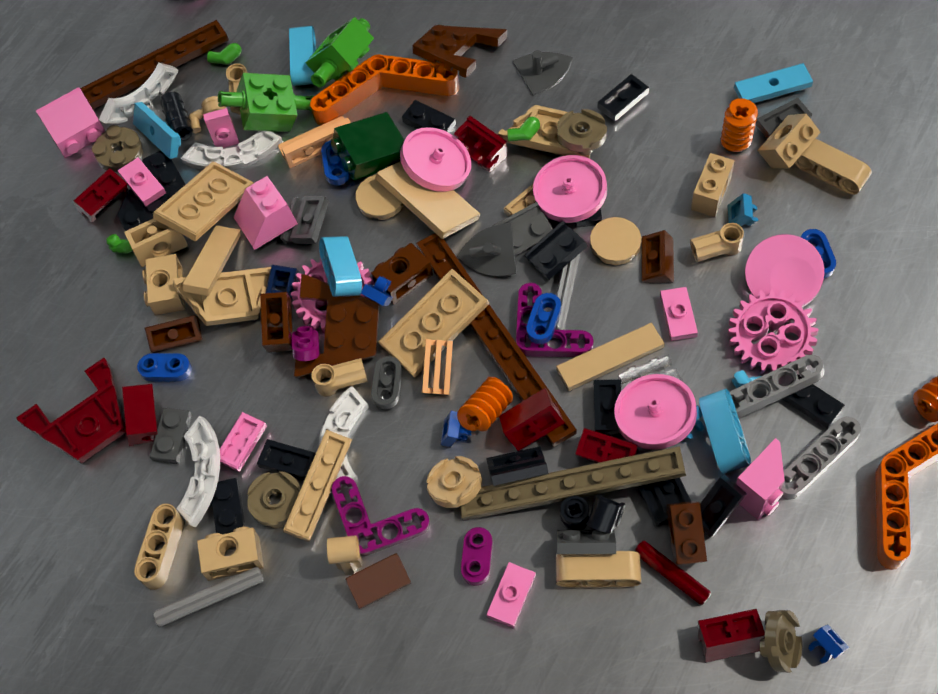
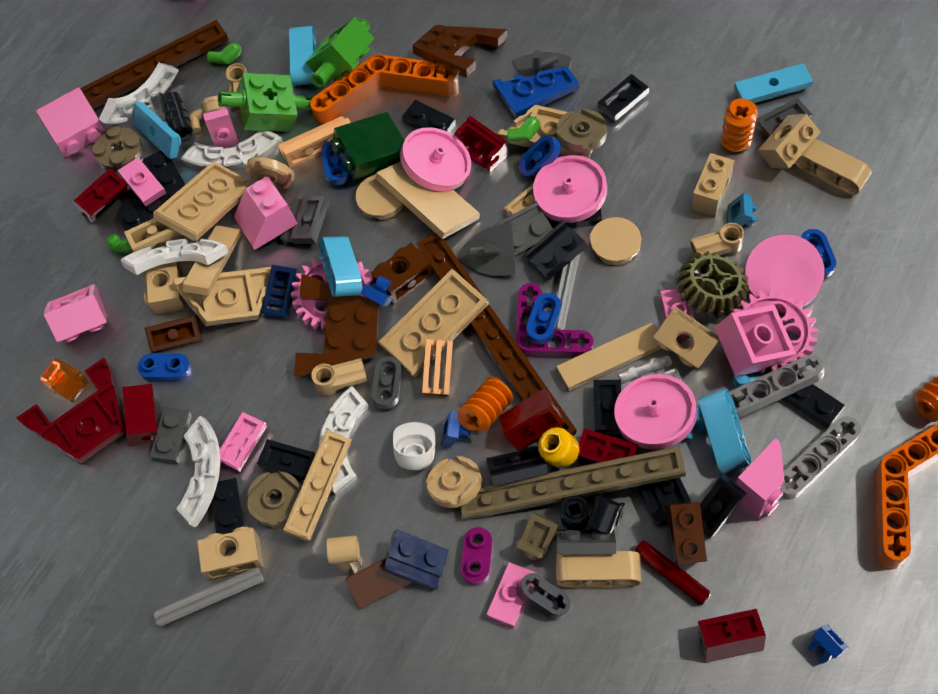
tan beam [134,504,184,590] -> none
reddish brown brick [260,292,293,352] -> none
magenta plate [292,326,320,361] -> none
magenta beam [332,476,430,556] -> none
reddish brown slope [642,230,674,283] -> none
dark tan plate [760,610,802,673] -> none
none -> clear orange panel [40,358,89,403]
none -> bright pink slope [43,284,107,342]
none -> white tile [121,239,229,275]
none -> tan tile [245,157,295,189]
none -> dark blue plate [382,529,449,591]
none -> white cap [393,422,435,471]
none -> blue wing [492,66,579,118]
none -> dark tan bracket [515,512,560,560]
none -> black beam [516,573,570,619]
none -> blue plate [519,135,561,178]
none -> yellow head [538,427,579,468]
none -> tan brick [653,306,719,368]
none -> olive gear [676,250,749,319]
none -> bright pink slope [714,305,796,376]

